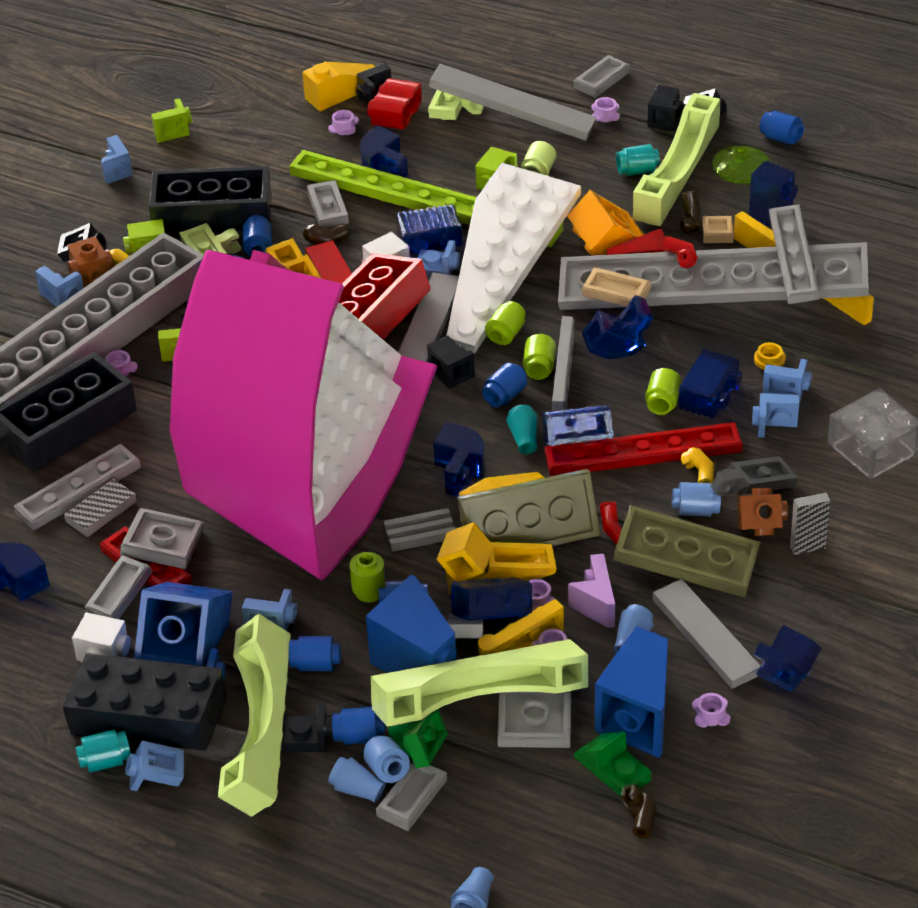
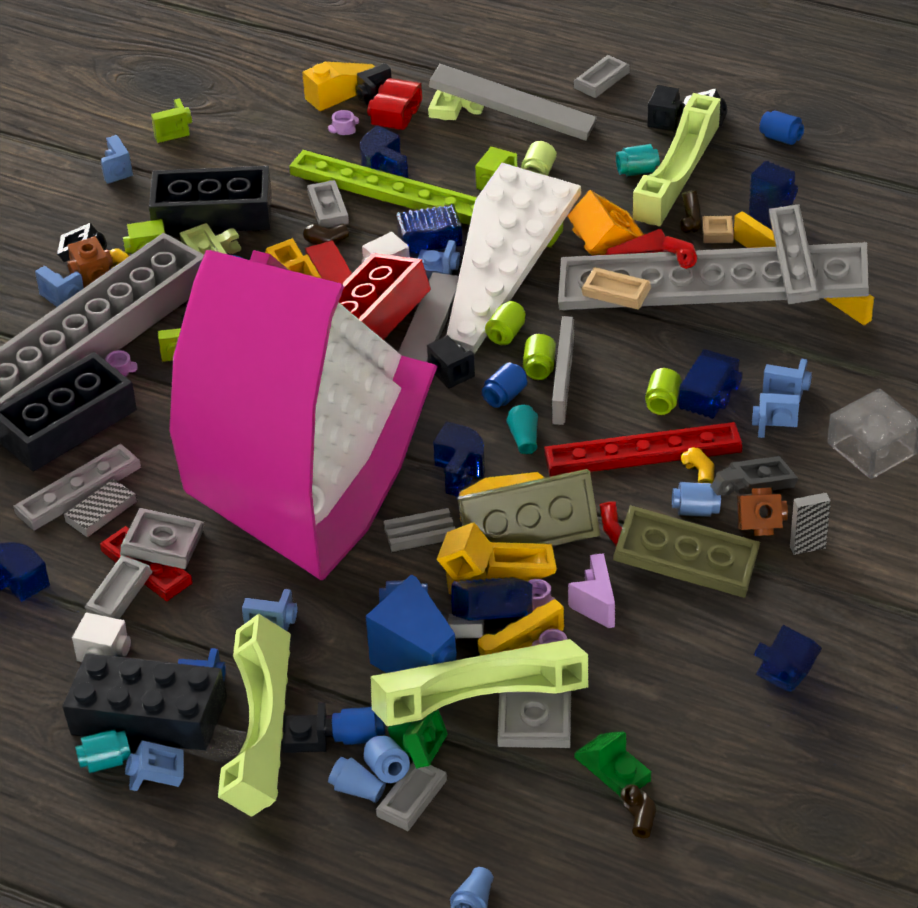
blue slope [134,582,233,666] -> none
blue brick [243,215,273,257] -> none
blue brick [289,636,341,671] -> none
lime brick [350,552,386,603] -> none
clear blue brick [541,405,614,447] -> none
clear blue brick [582,295,653,359] -> none
lavender plate [591,97,620,123] -> none
blue slope [595,626,668,758] -> none
medium blue cone [613,604,654,653] -> none
light grey tile [653,579,762,689] -> none
lavender plate [692,693,731,728] -> none
clear neon green dish [712,146,770,183] -> none
yellow plate [754,342,786,370] -> none

